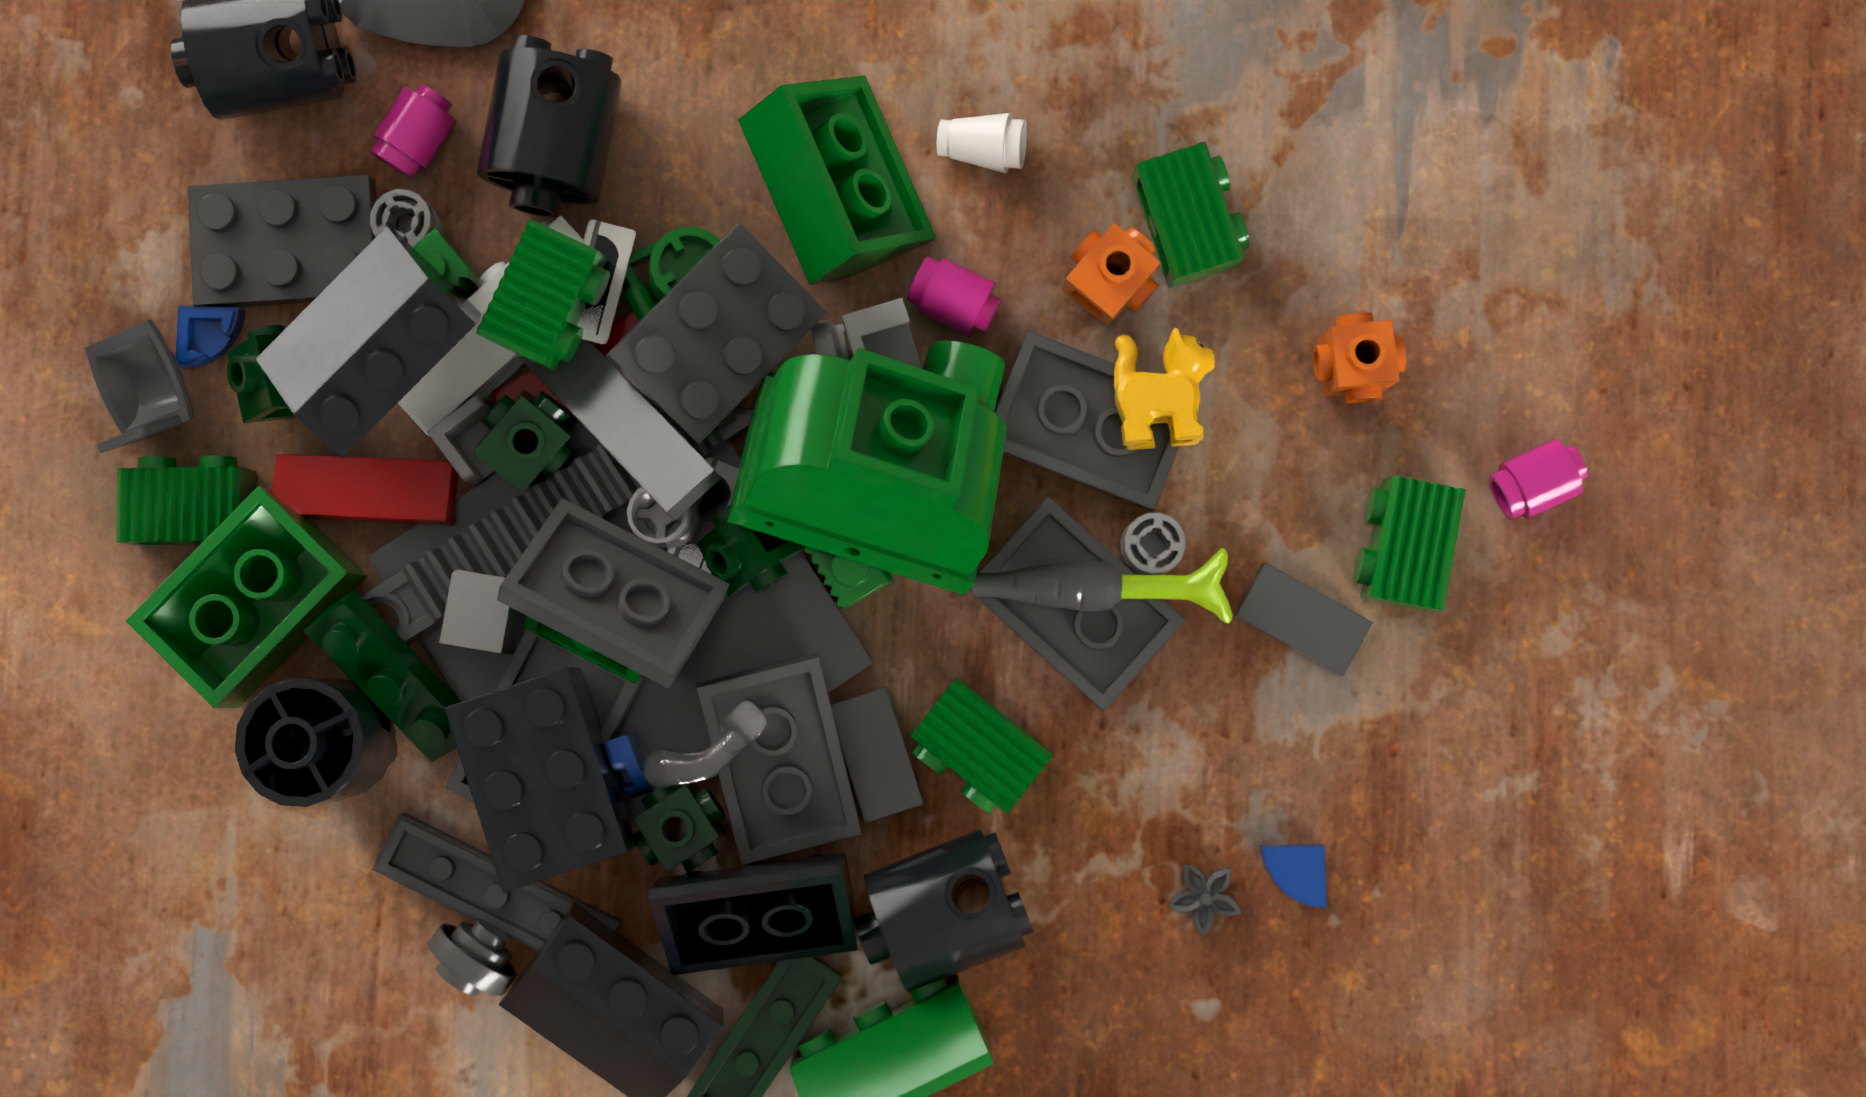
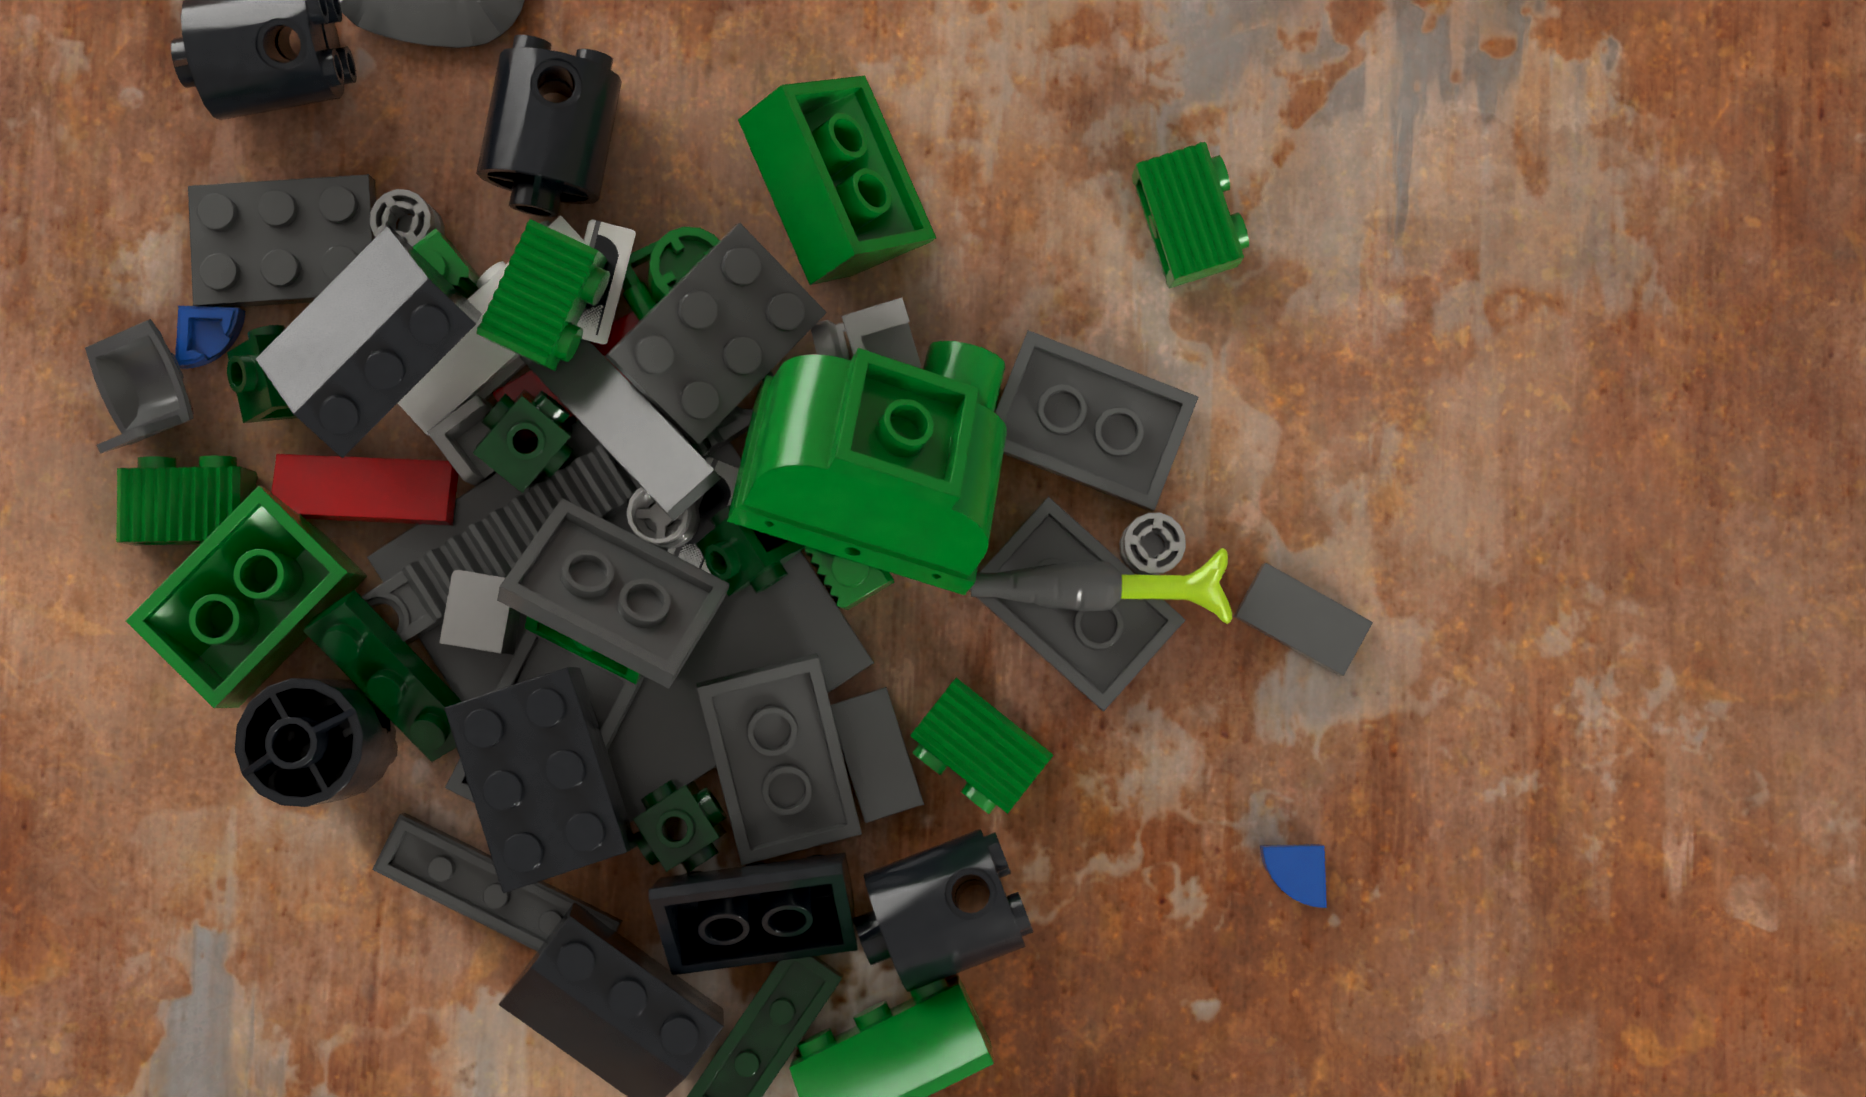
dark pink brick [370,84,457,179] -> none
dark grey plate [427,919,517,996] -> none
blue tile [605,733,654,798] -> none
clear piece [643,701,766,788] -> none
dark pink brick [906,256,1001,338] -> none
white cone [936,112,1027,174] -> none
orange brick [1062,223,1161,328] -> none
yellow animal [1114,328,1215,450] -> none
dark grey plant [1167,863,1242,936] -> none
orange brick [1313,312,1406,404] -> none
green brick [1354,475,1466,613] -> none
dark pink brick [1488,439,1588,520] -> none

